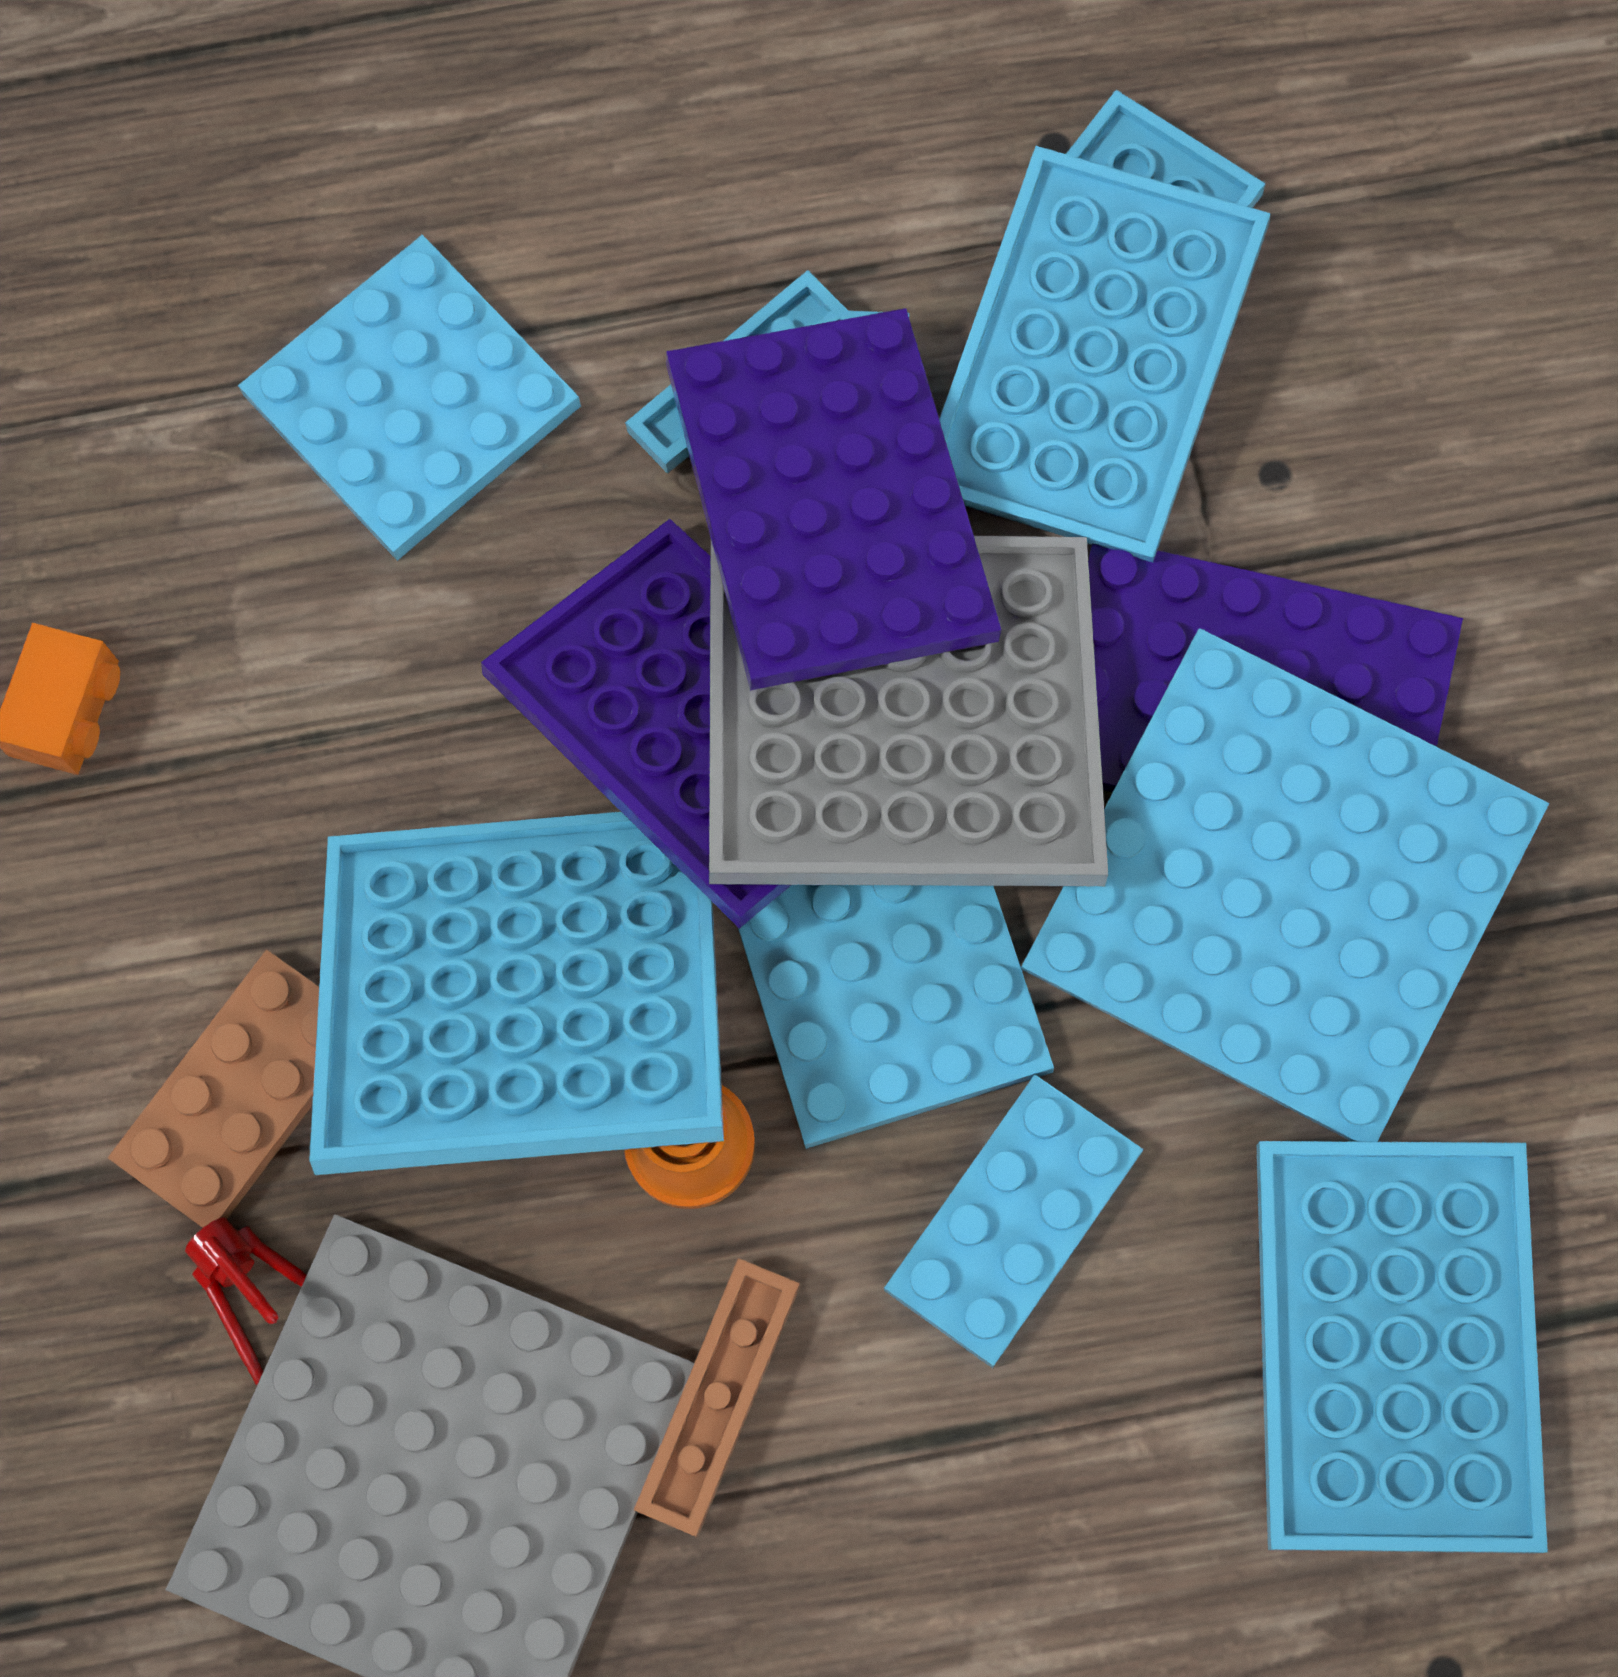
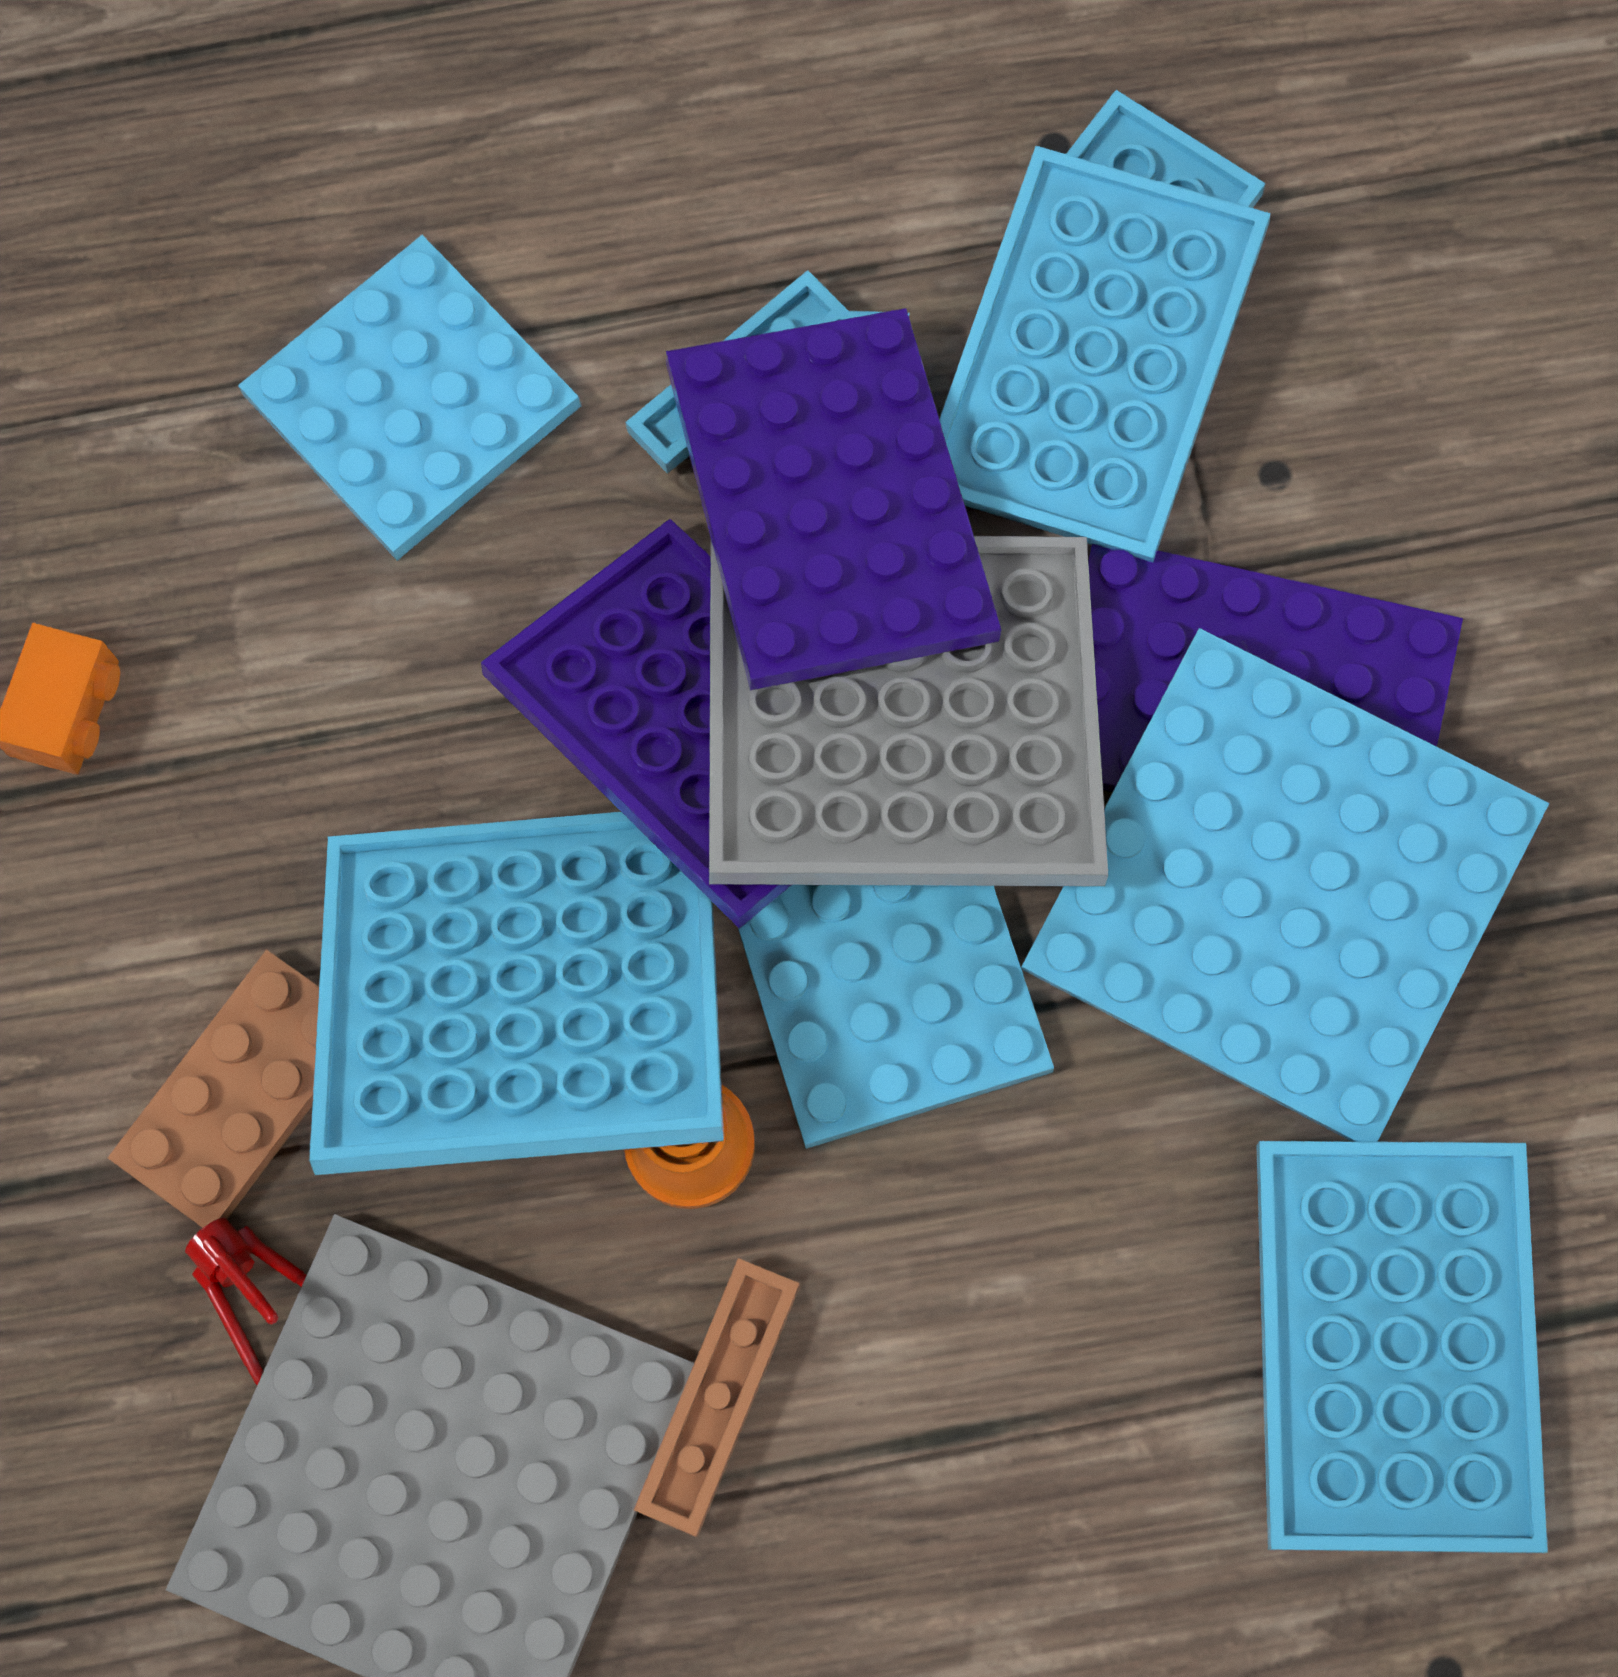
medium azure plate [884,1075,1143,1368] -> none

